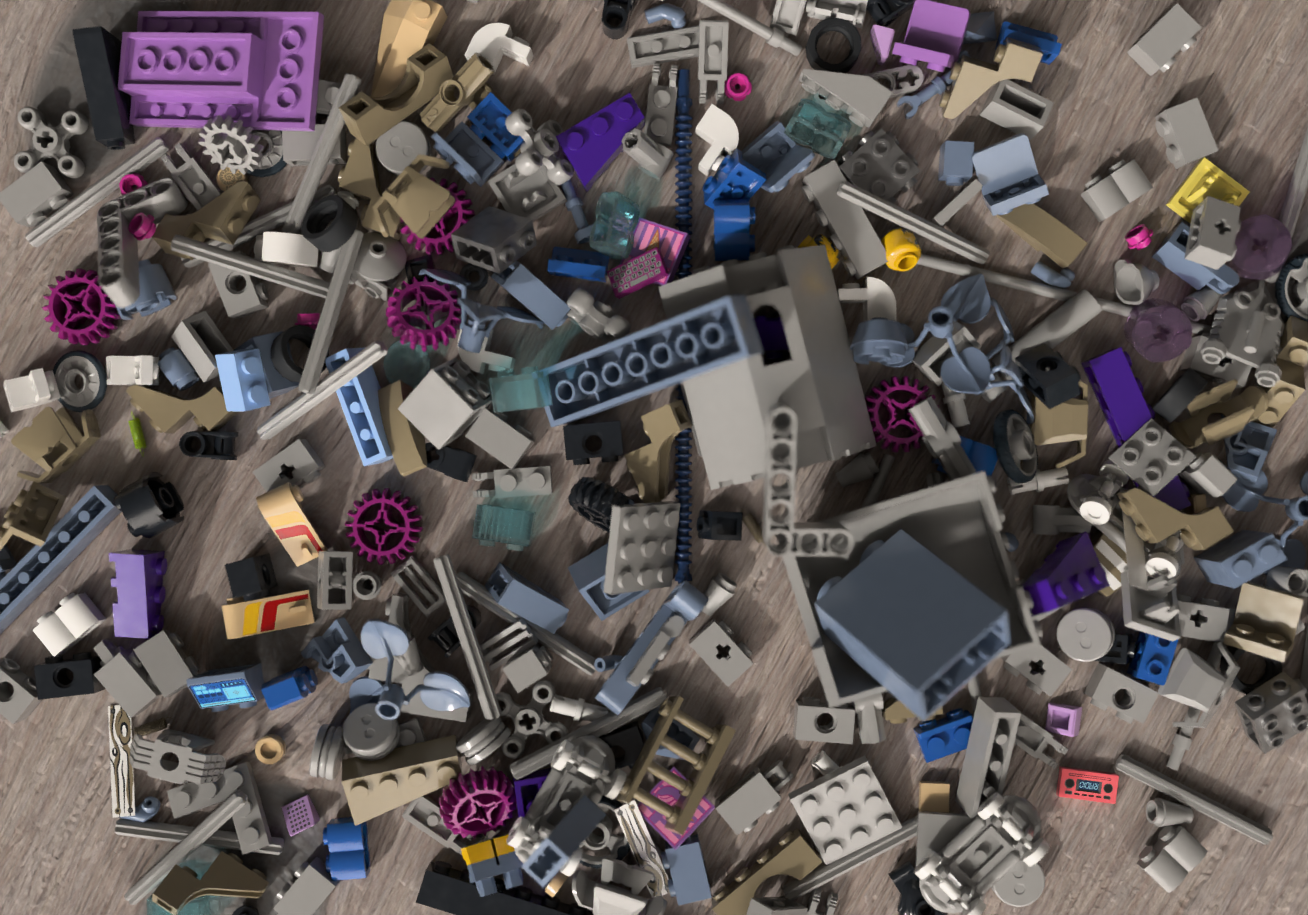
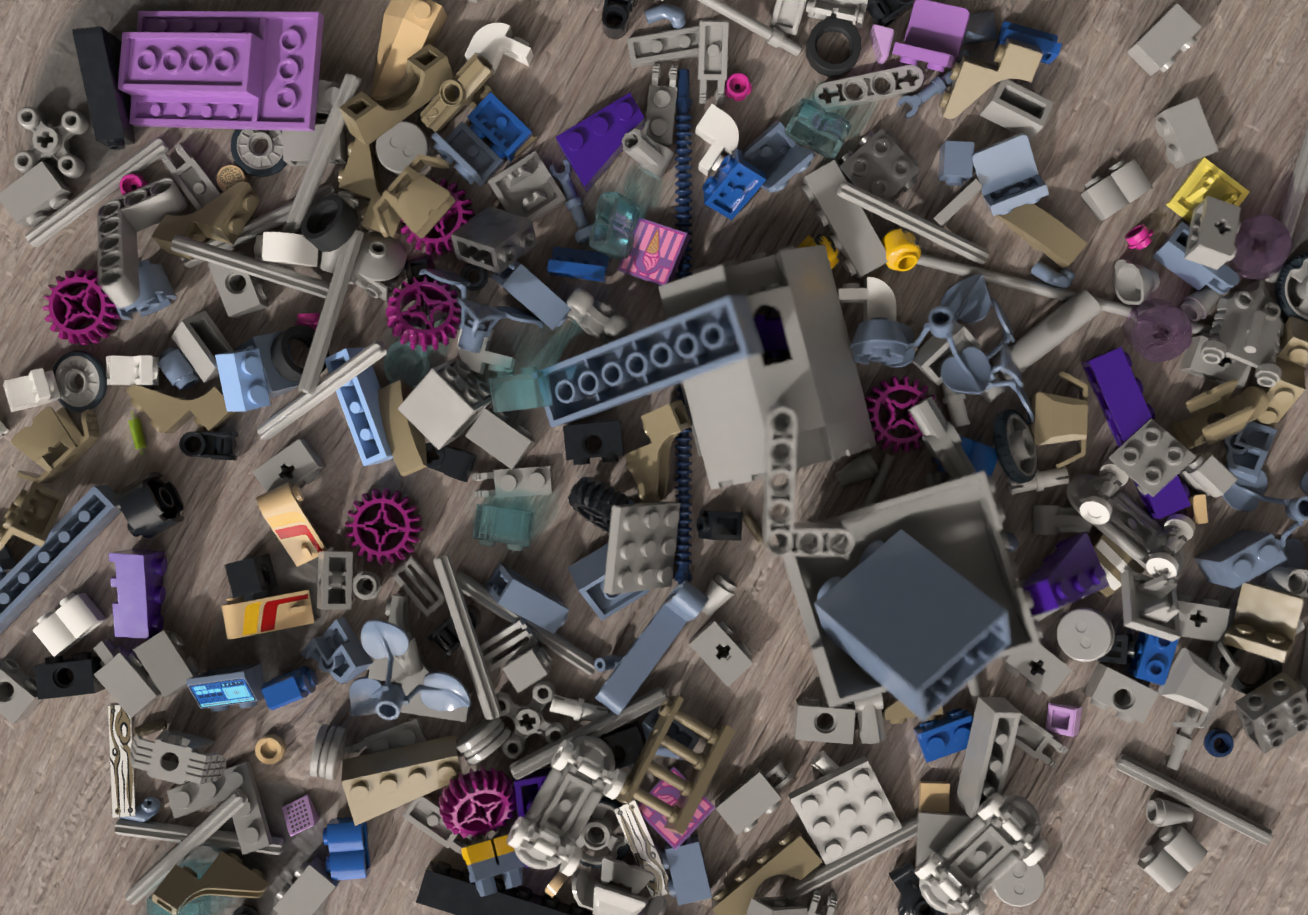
dark pink plate [128,213,156,241] -> none
light grey gear [199,115,264,175] -> none
light grey head [343,703,401,761] -> none
light grey gear [505,109,574,185] -> none
sand blue slope [521,795,606,887] -> none
tile [607,247,669,299] -> none
light grey hinge [626,615,685,687] -> none
blue brick [714,199,755,261] -> none
light grey slope [799,69,893,128] -> none
black brick [1015,343,1081,409] -> none
coral tile [1056,766,1119,804] -> none
dark tan arch [1117,488,1234,550] -> none
white sticker [1120,487,1149,591] -> none
black tyre [1152,367,1208,423] -> none
none -> dark blue plate [1203,728,1234,758]

